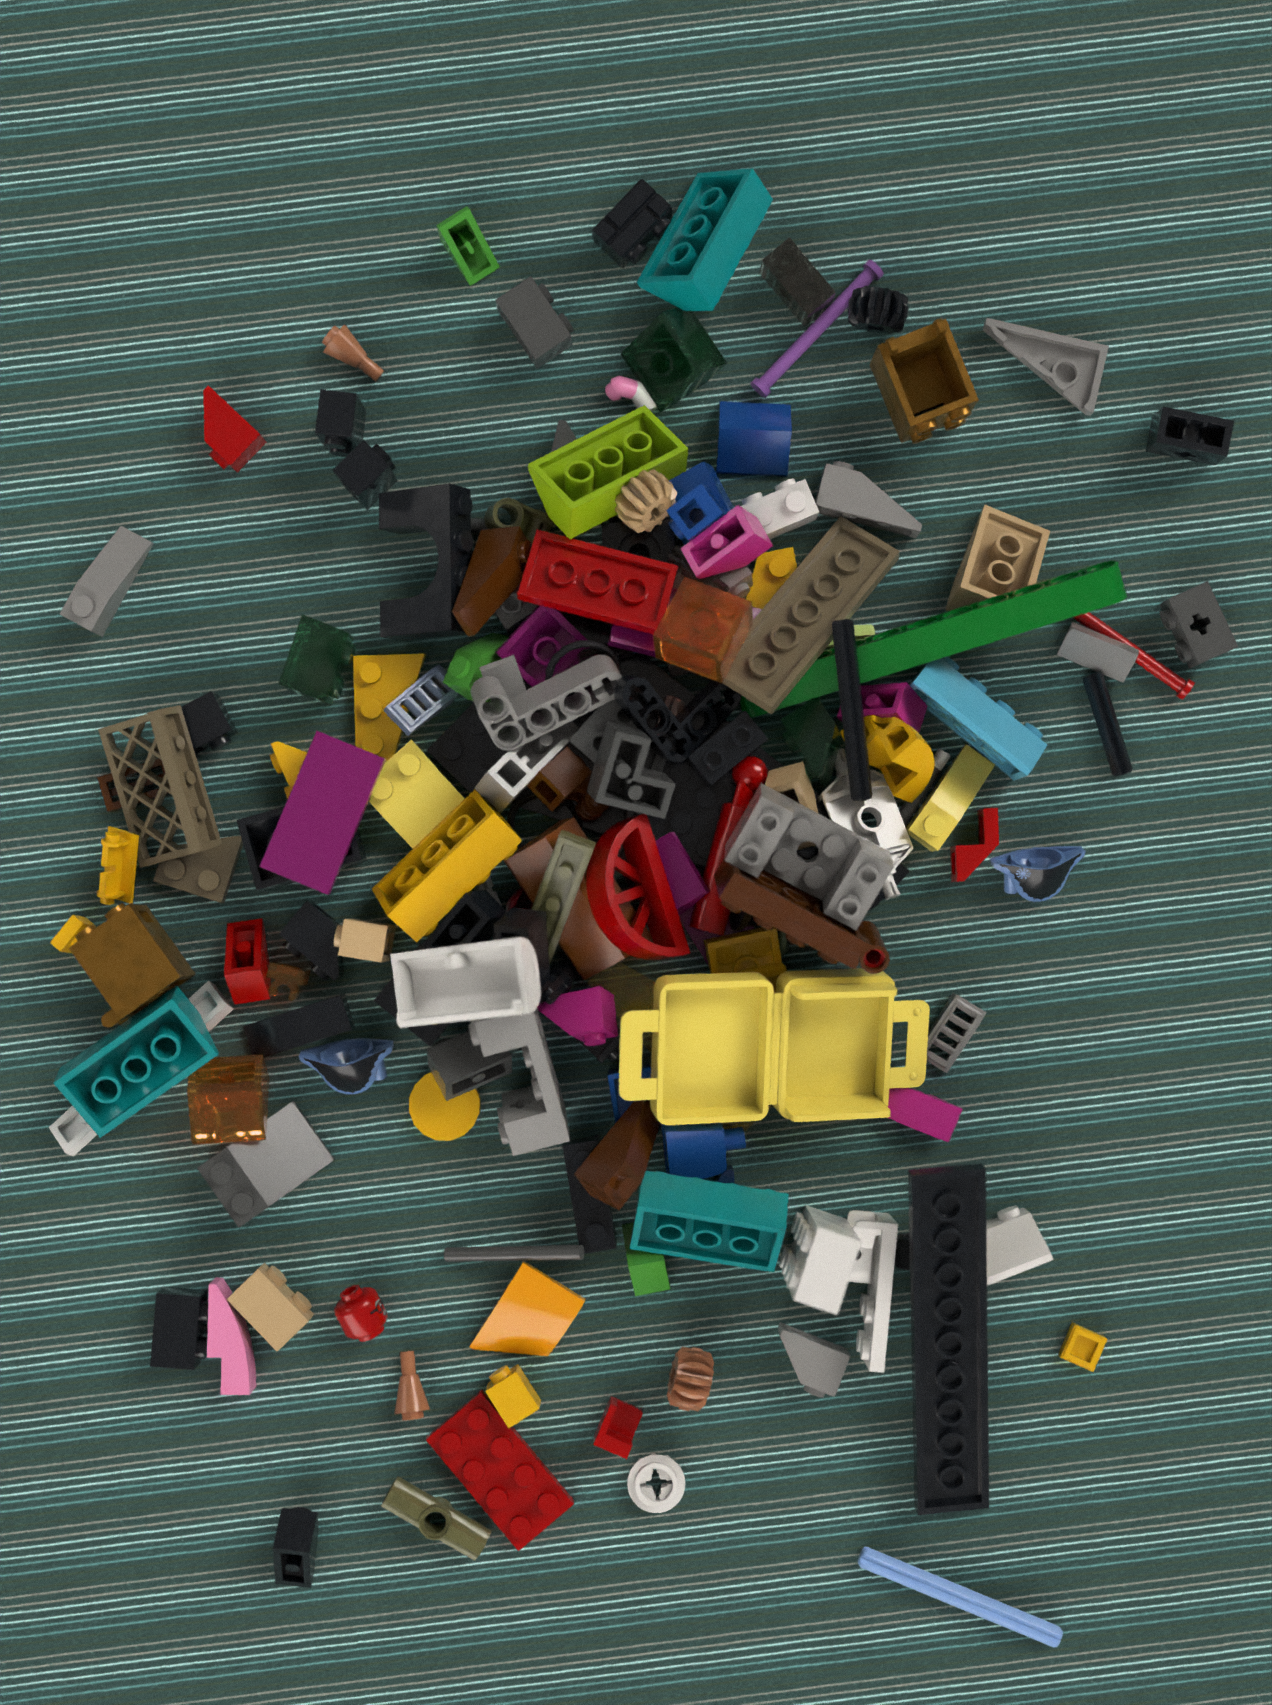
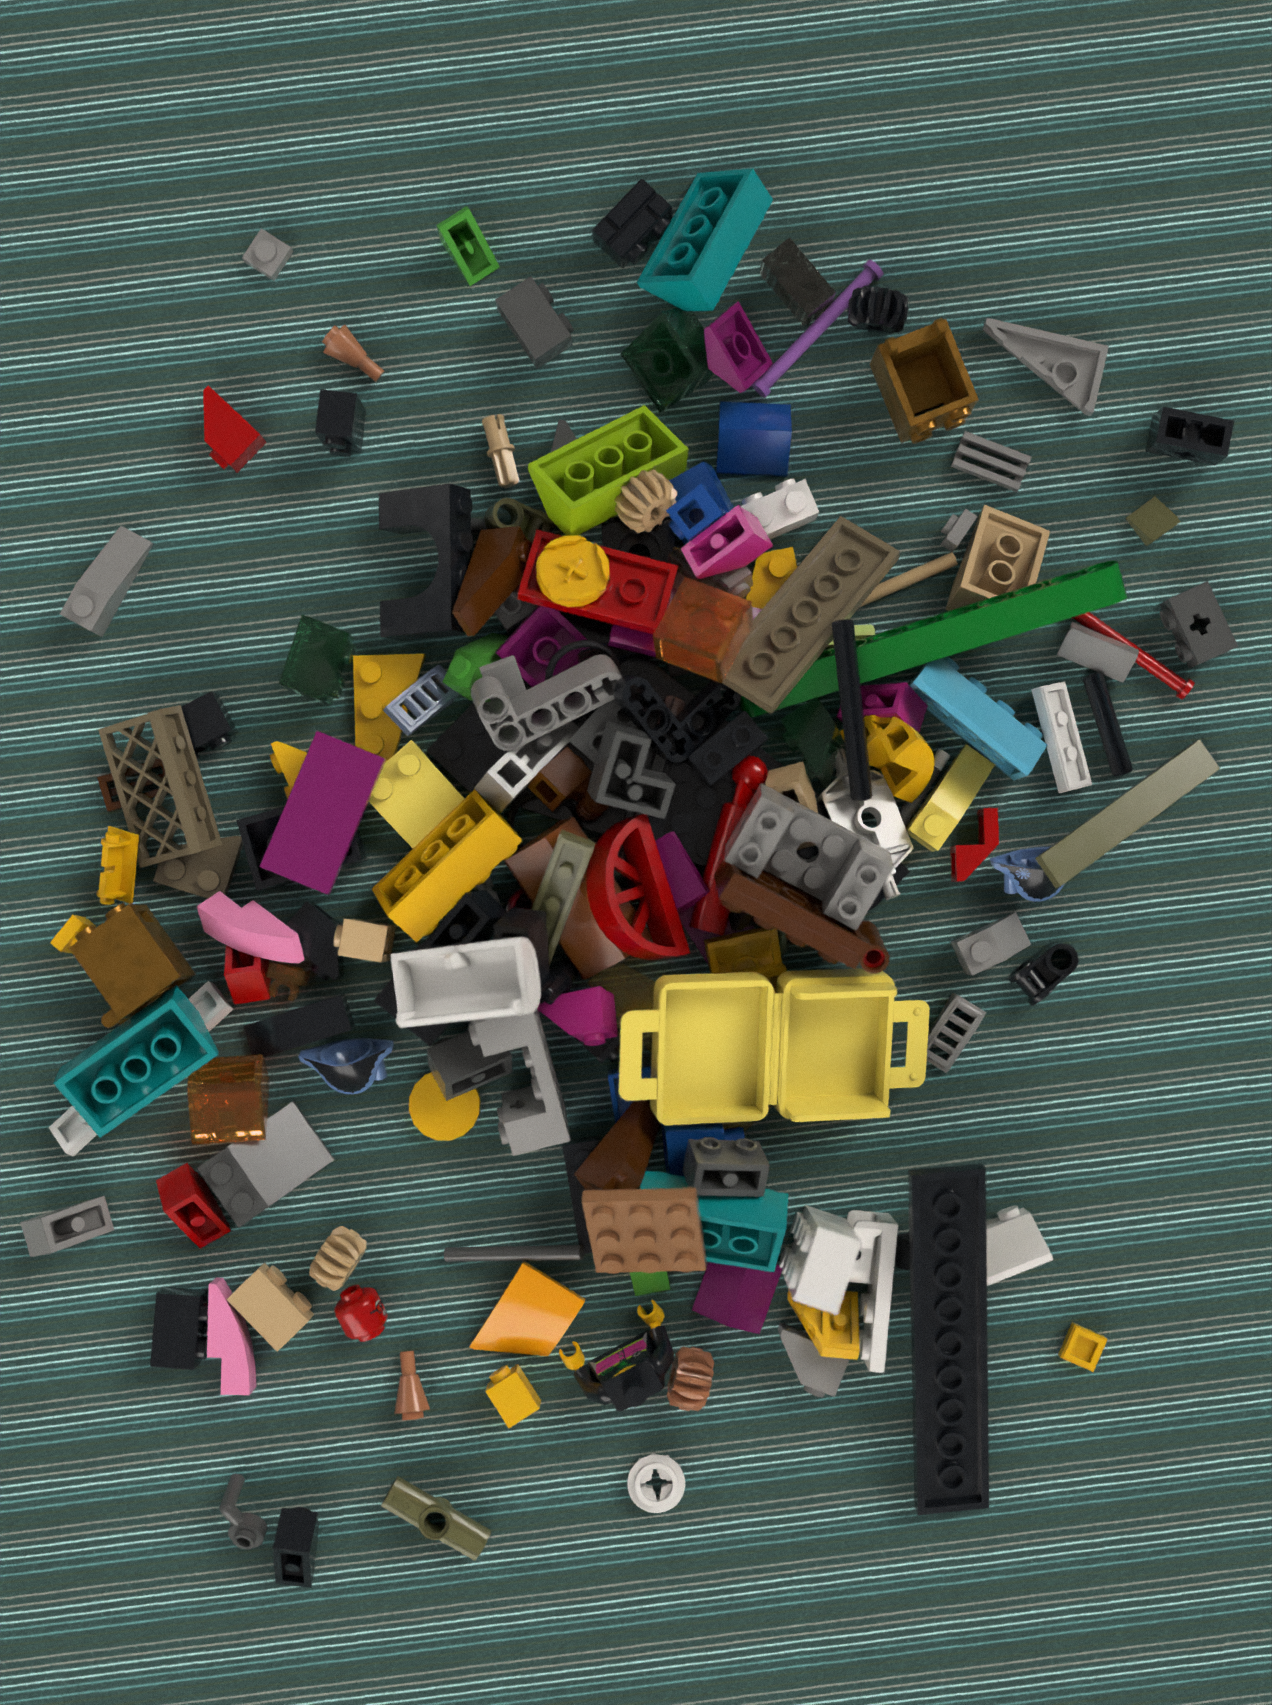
black brick [332,440,398,510] -> none
red plate [425,1390,574,1551] -> none
red panel [593,1396,643,1459] -> none
bright pink arm [605,376,657,412] -> none
light grey slope [815,461,922,538] -> none
light blue axle [858,1547,1063,1647] -> none
dark pink slope [888,1088,963,1142] -> none
none -> light grey slope [20,1196,114,1257]
none -> red slope [156,1163,231,1249]
none -> bright pink slope [196,891,305,964]
none -> dark grey plate [219,1474,268,1549]
none -> light grey plate [242,228,293,281]
none -> tan gear [309,1226,366,1291]
none -> tan axle [481,414,519,488]
none -> yellow tile [536,535,610,607]
none -> black torso [559,1299,674,1412]
none -> medium nougat plate [582,1188,707,1274]
none -> dark grey brick [682,1137,770,1197]
none -> magenta slope [692,1262,782,1335]
none -> magenta slope [704,301,773,393]
none -> yellow wing [787,1288,860,1360]
none -> tan bar [859,552,957,608]
none -> light grey plate [940,509,978,552]
none -> light grey tile [950,431,1031,492]
none -> light grey slope [950,912,1031,976]
none -> black piece [1008,941,1079,1006]
none -> white tile [1031,681,1092,793]
none -> olive tile [1035,739,1220,888]
none -> olive slope [1125,497,1181,547]

